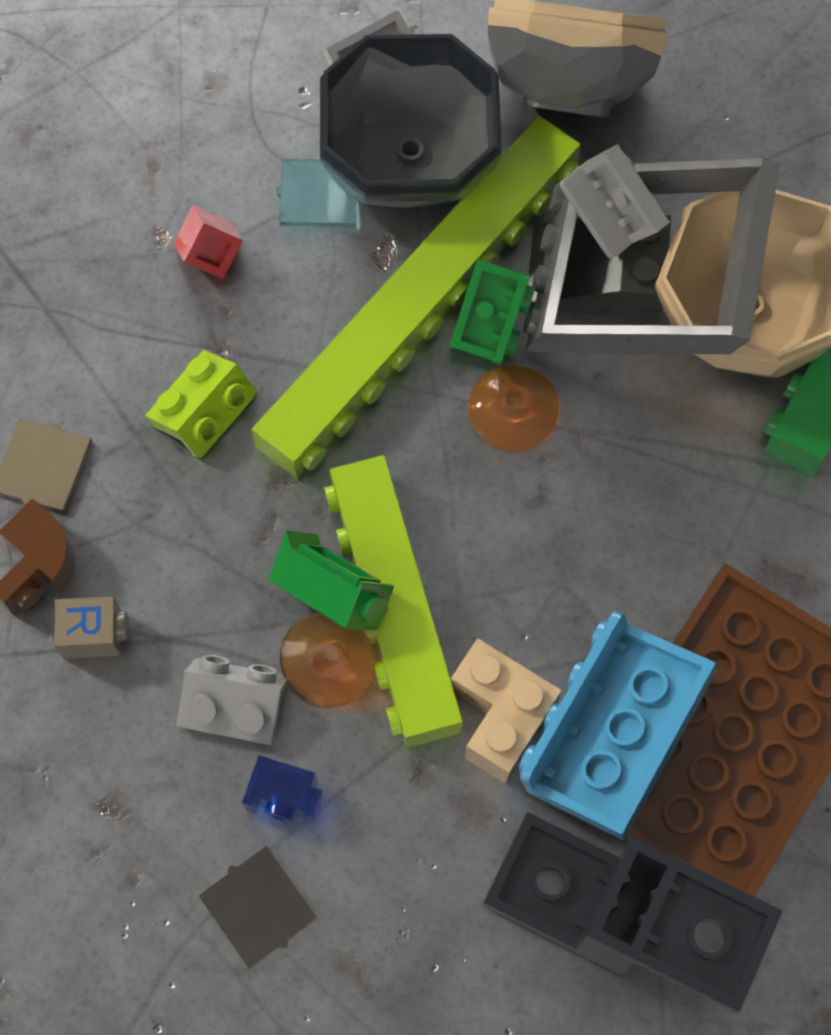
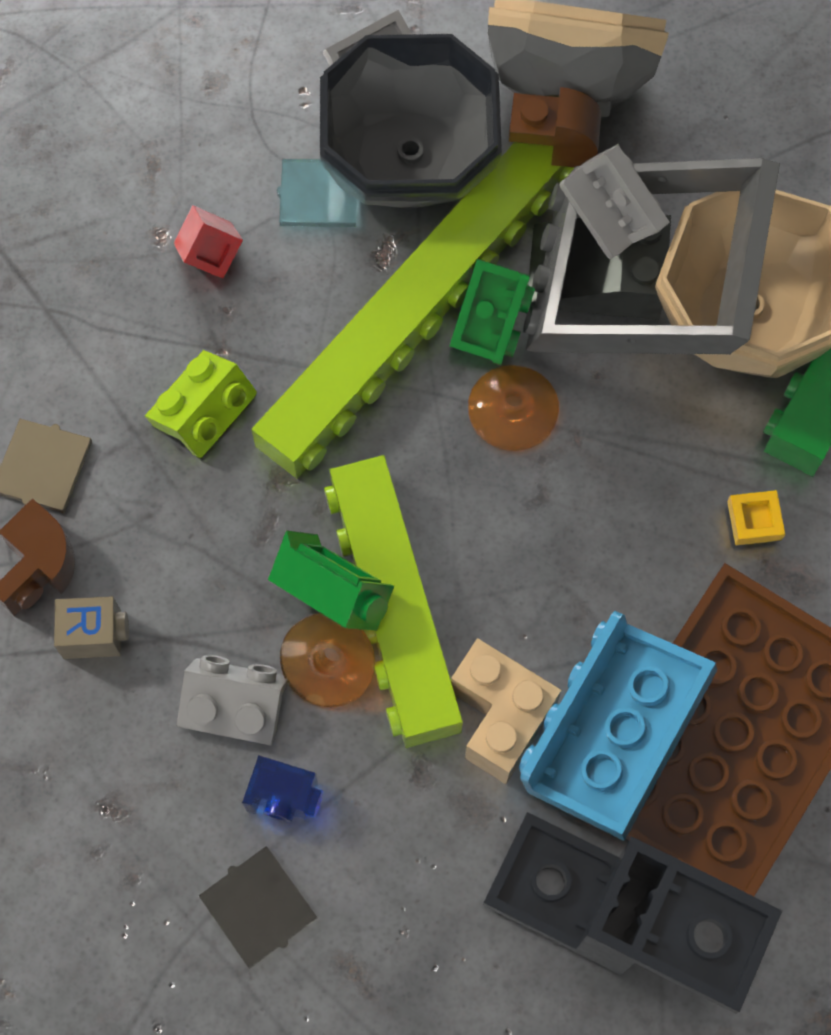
none -> reddish brown brick [509,87,602,168]
none -> yellow plate [727,490,785,546]

